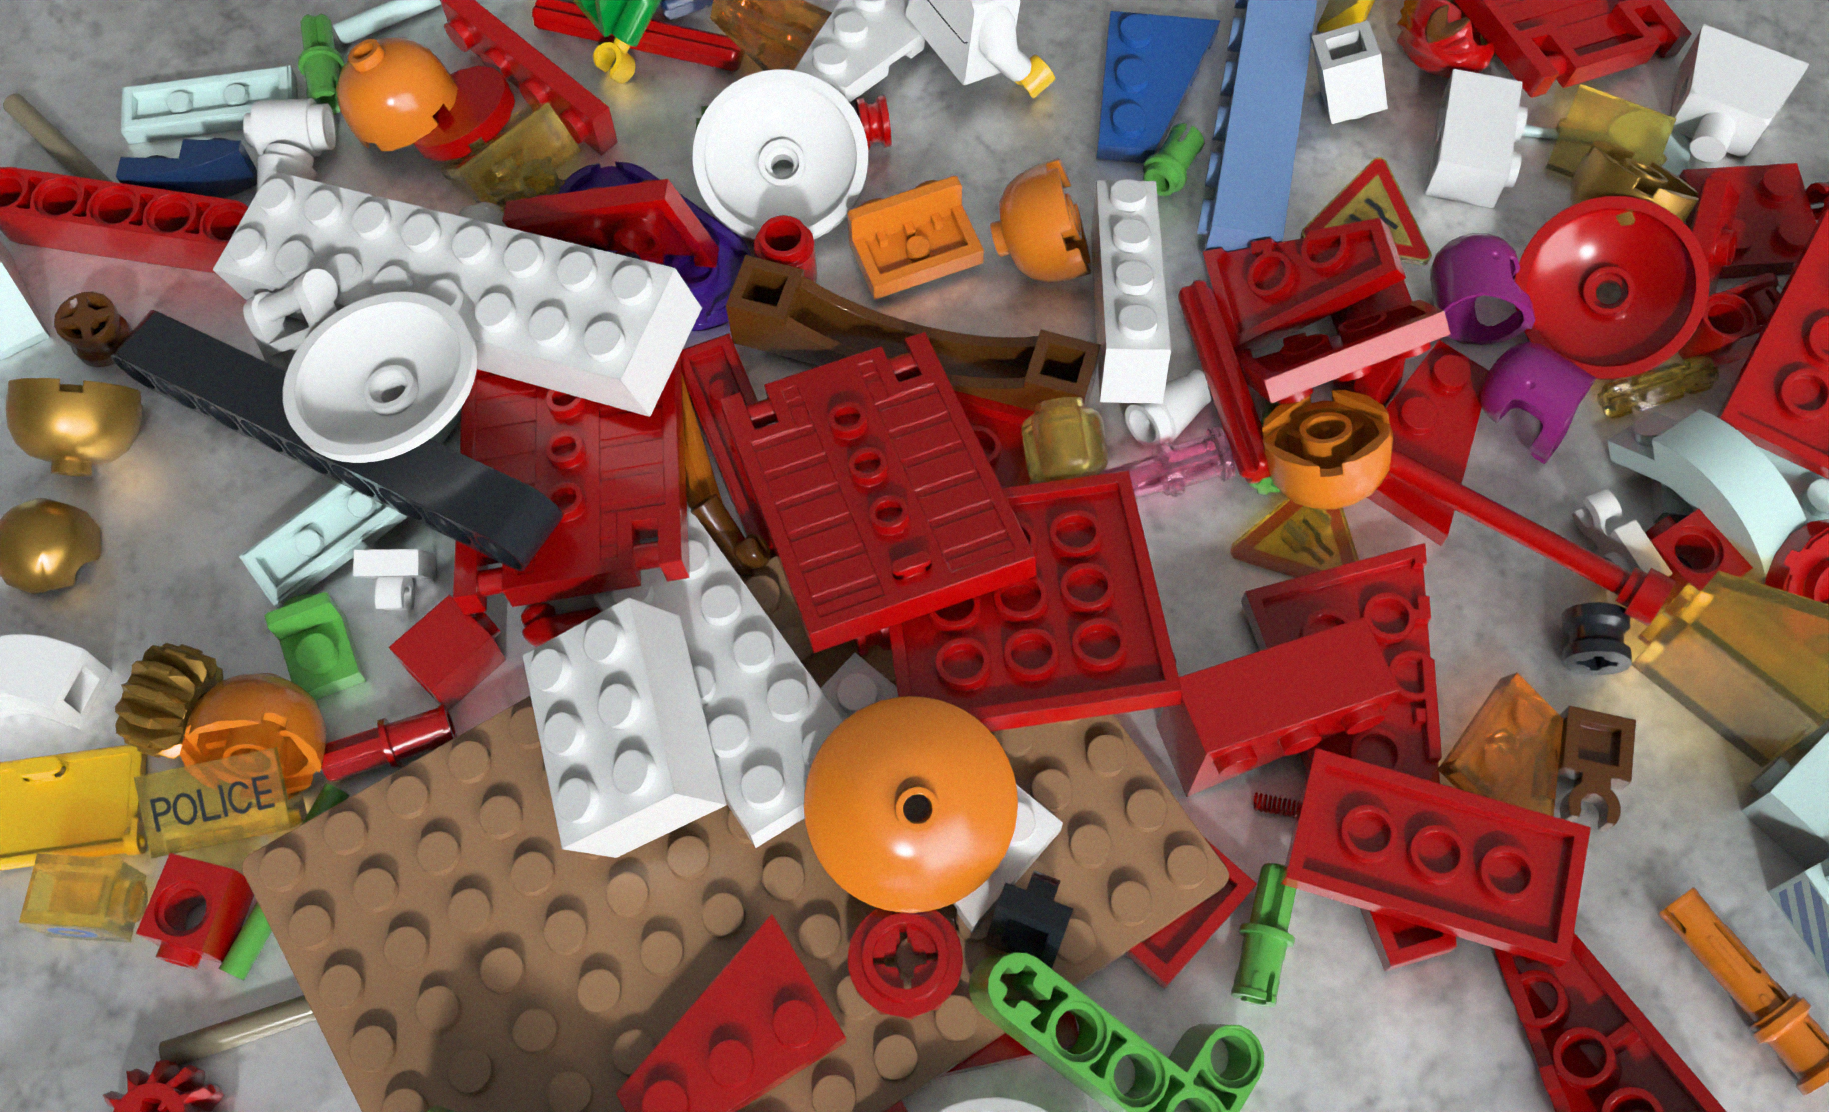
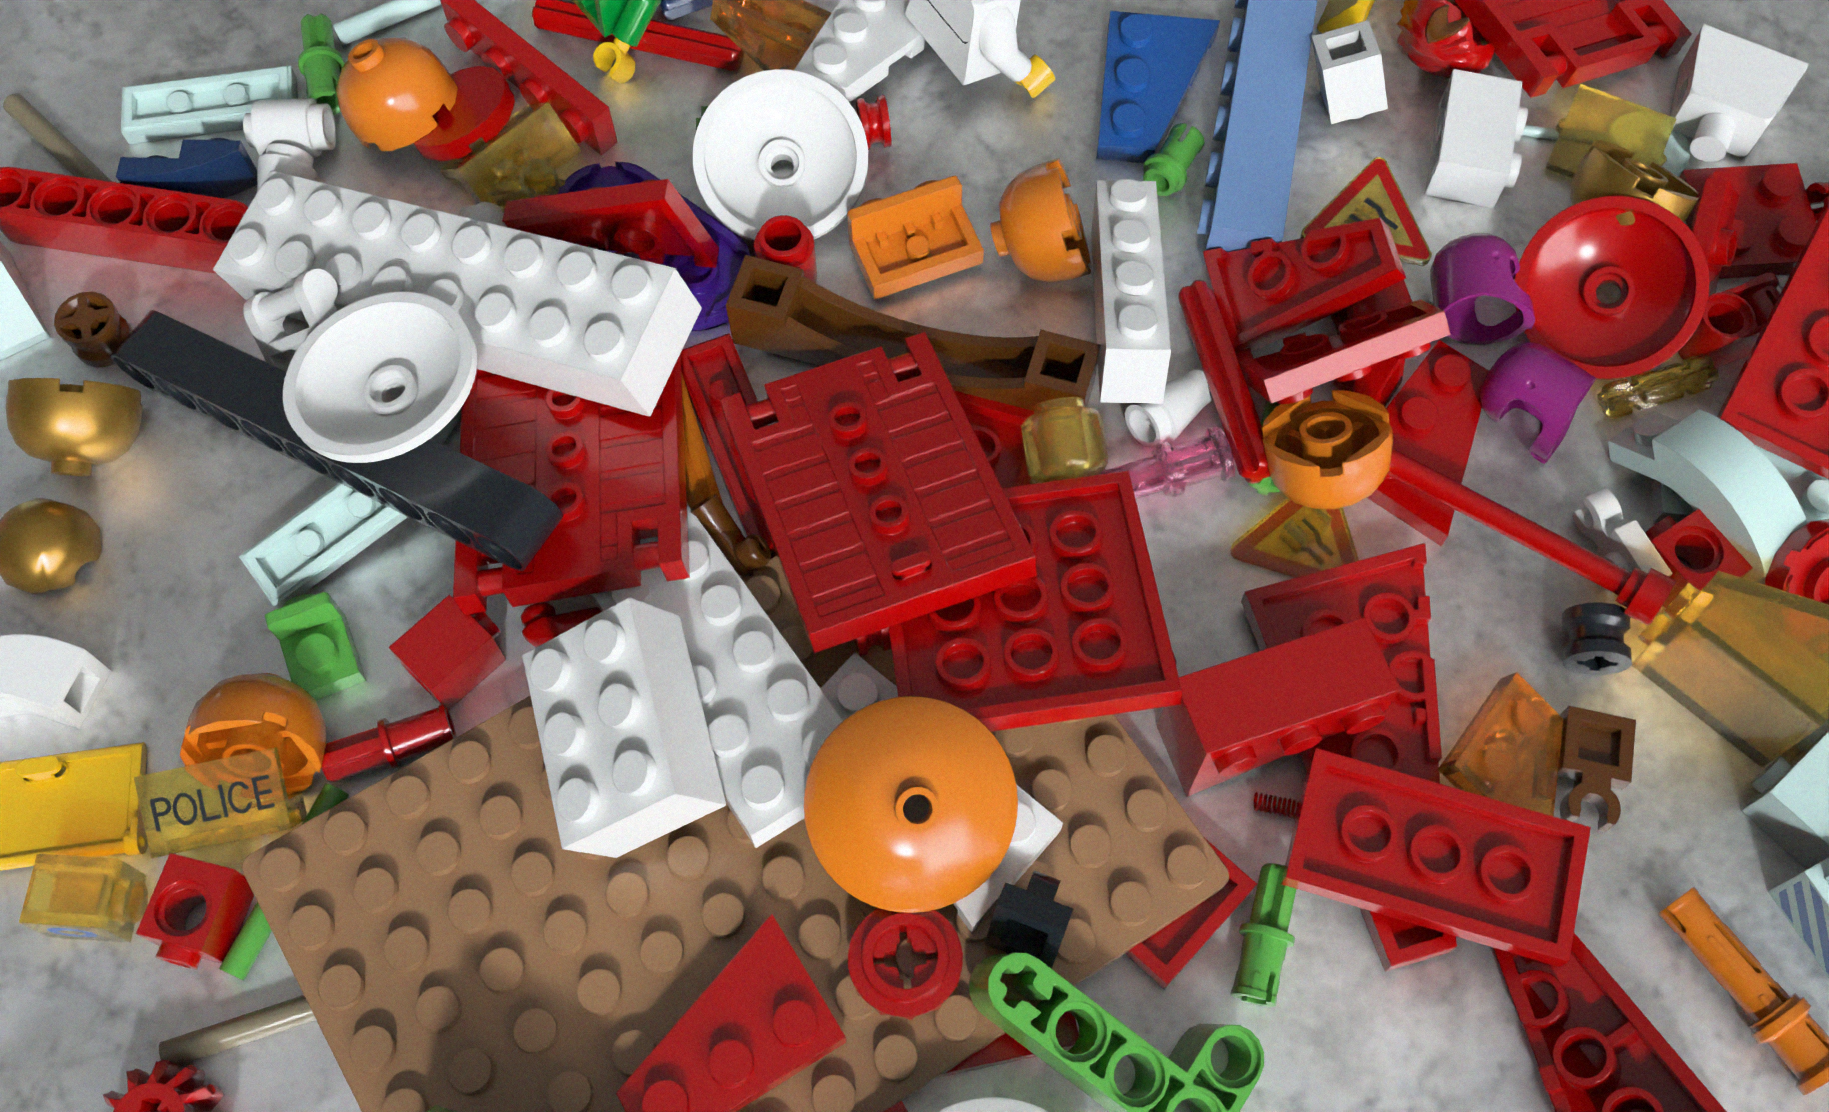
pearl gold gear [115,643,223,760] -> none
white tile [353,549,436,610] -> none

